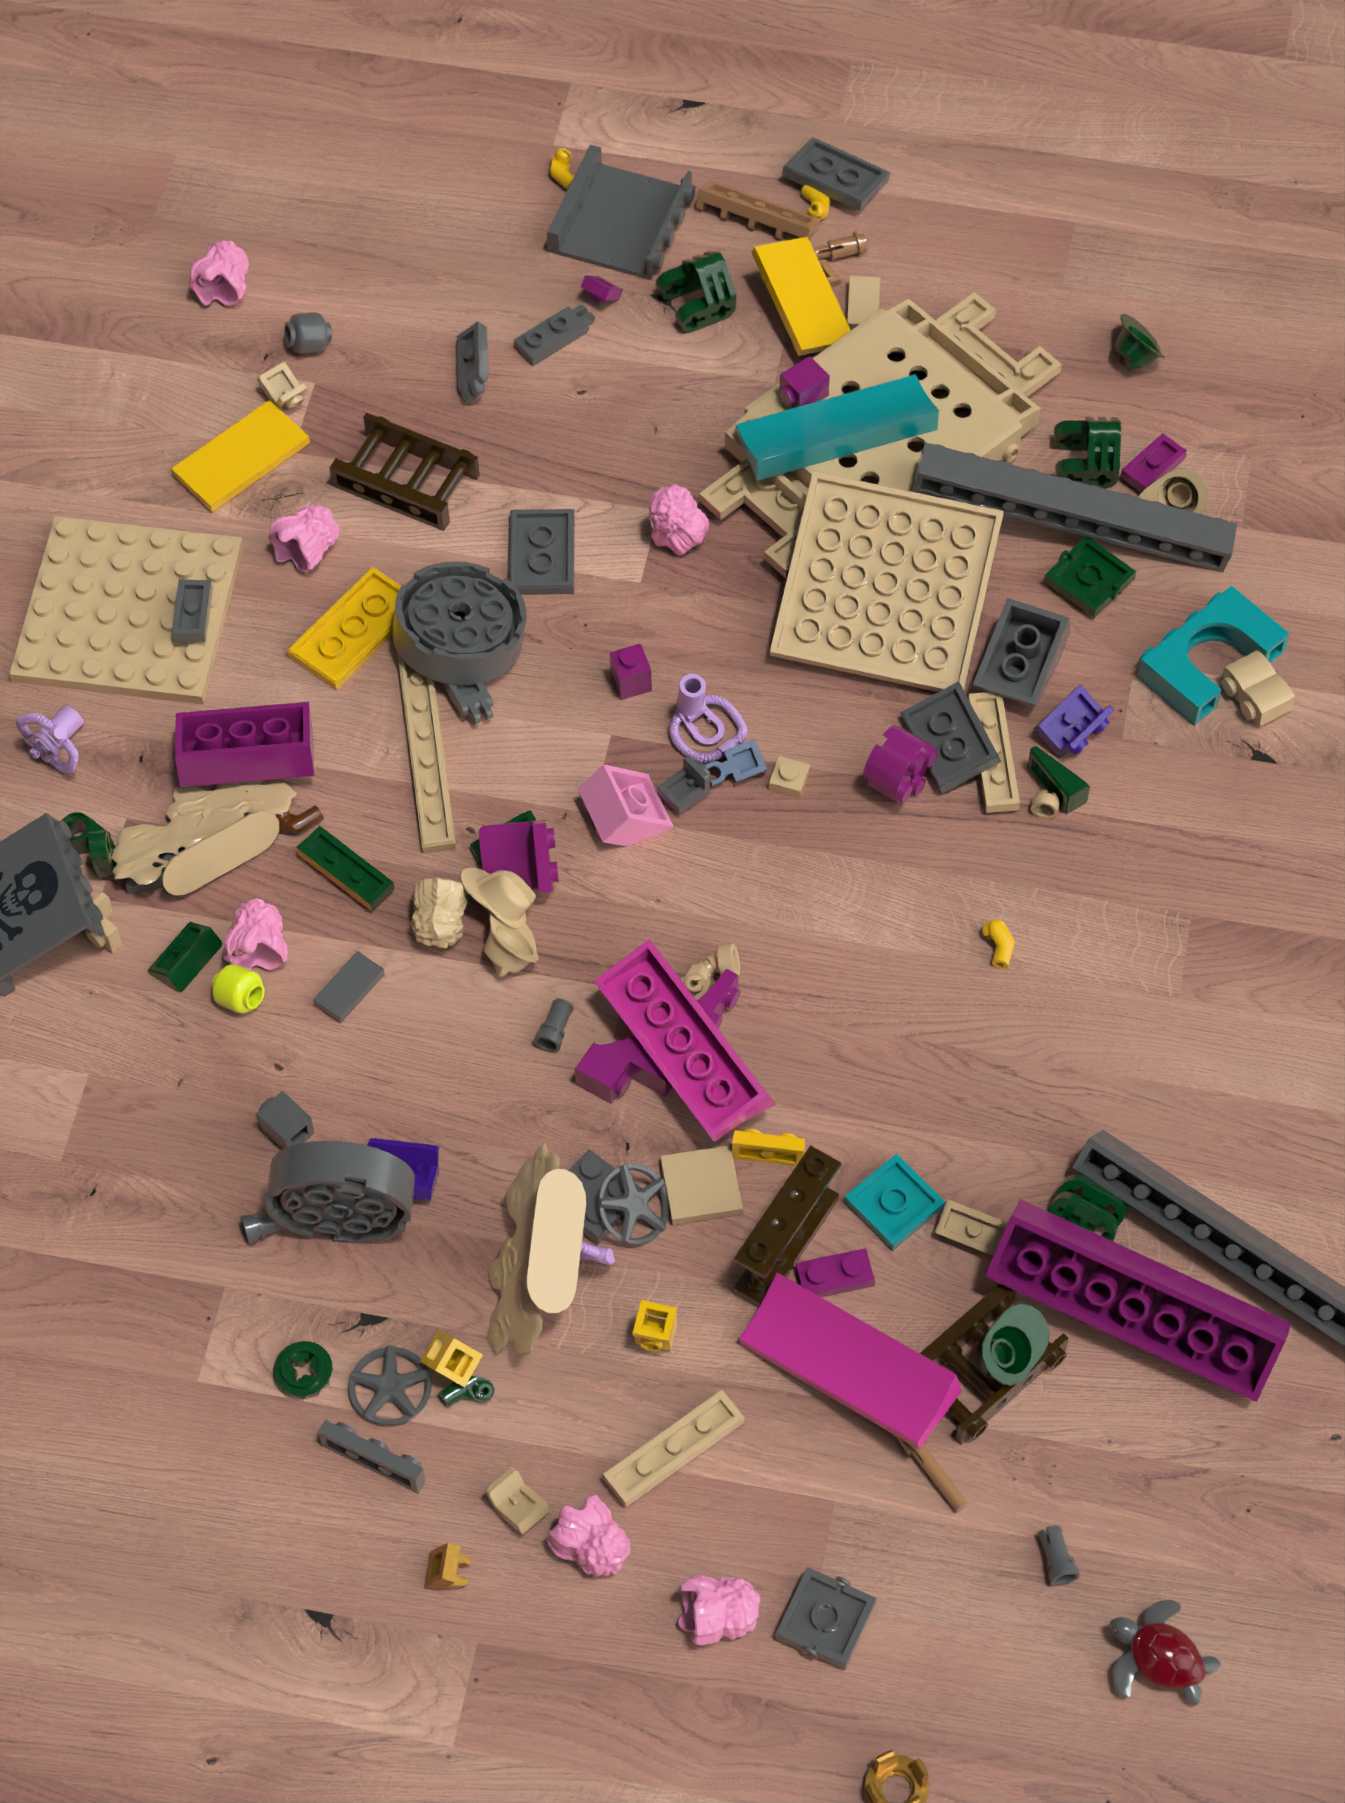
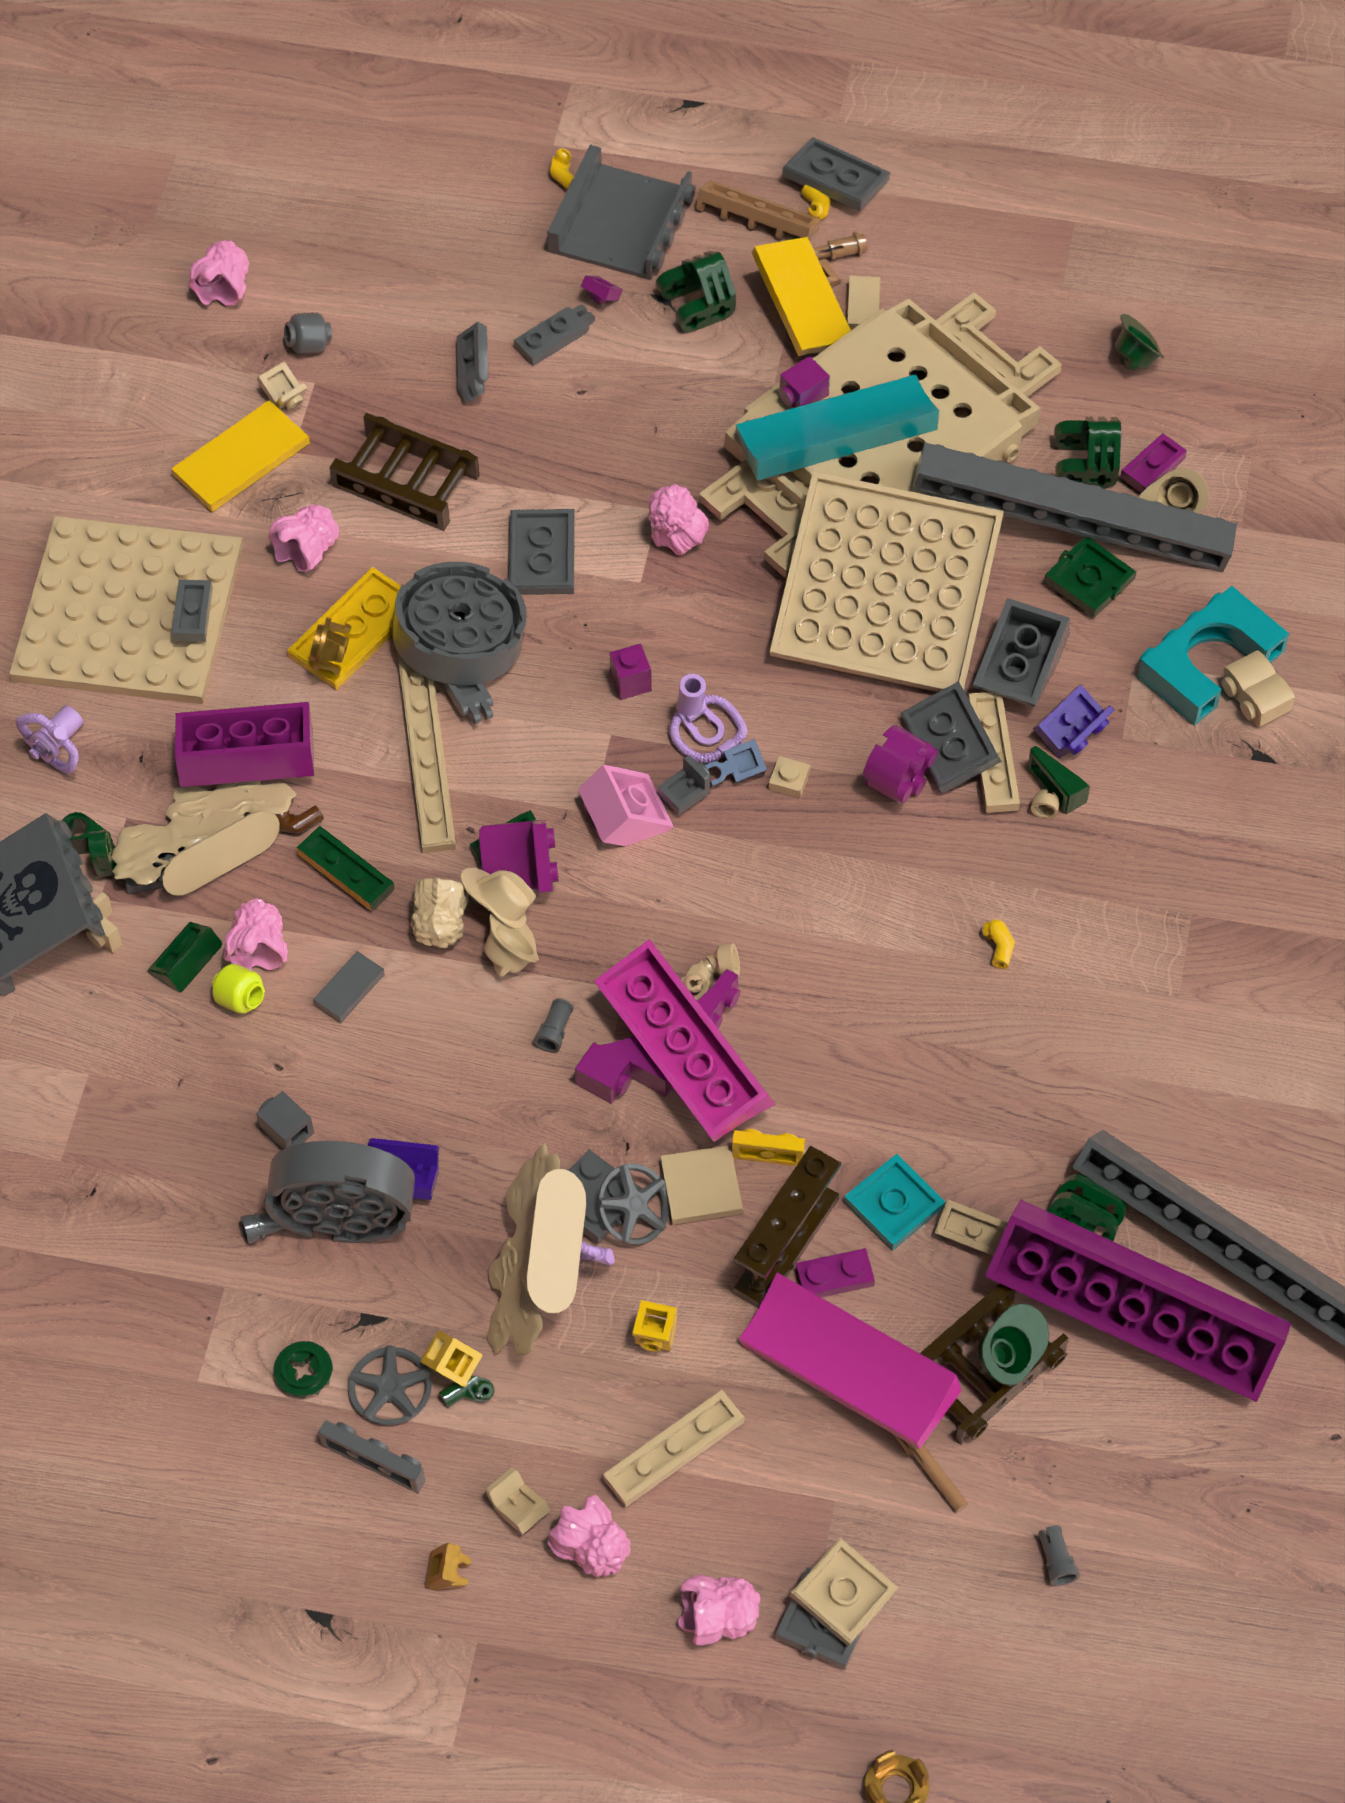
animal [1110,1599,1221,1705] -> none
none -> pearl gold piece [309,617,352,675]
none -> tan tile [790,1538,899,1647]

